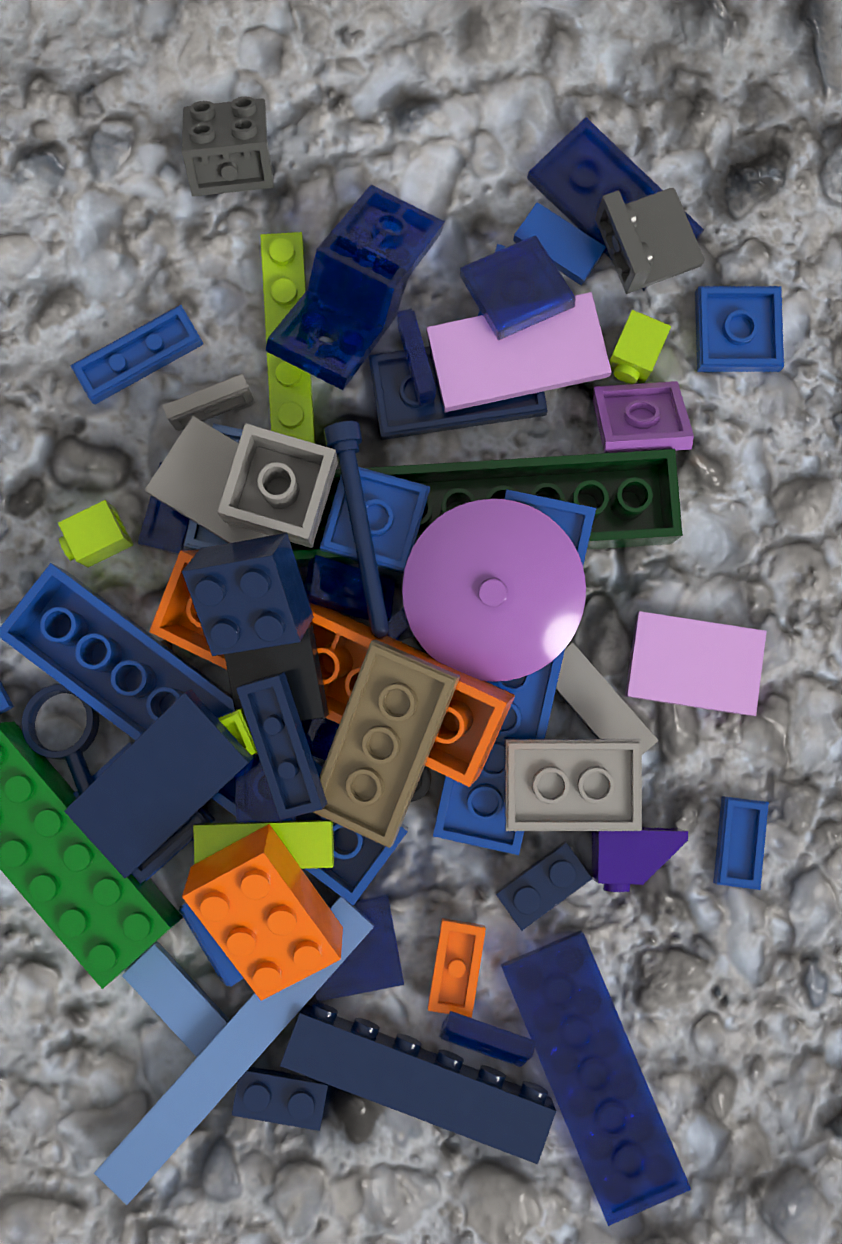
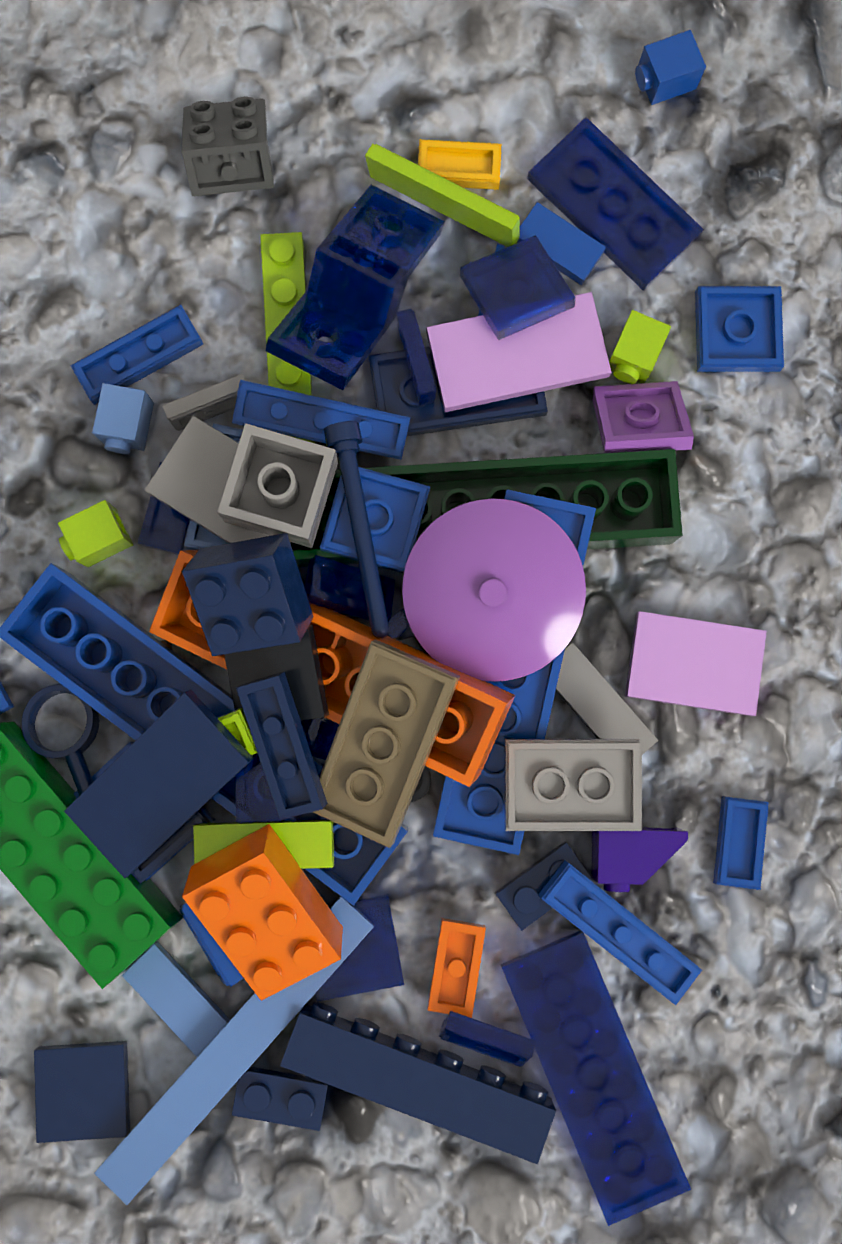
dark grey bracket [595,188,705,294] -> none
none -> dark blue tile [34,1041,130,1143]
none -> medium blue brick [92,383,154,454]
none -> blue tile [232,380,410,460]
none -> lime tile [365,143,520,250]
none -> yellow tile [418,139,502,190]
none -> blue tile [538,860,702,1005]
none -> blue brick [635,30,706,105]

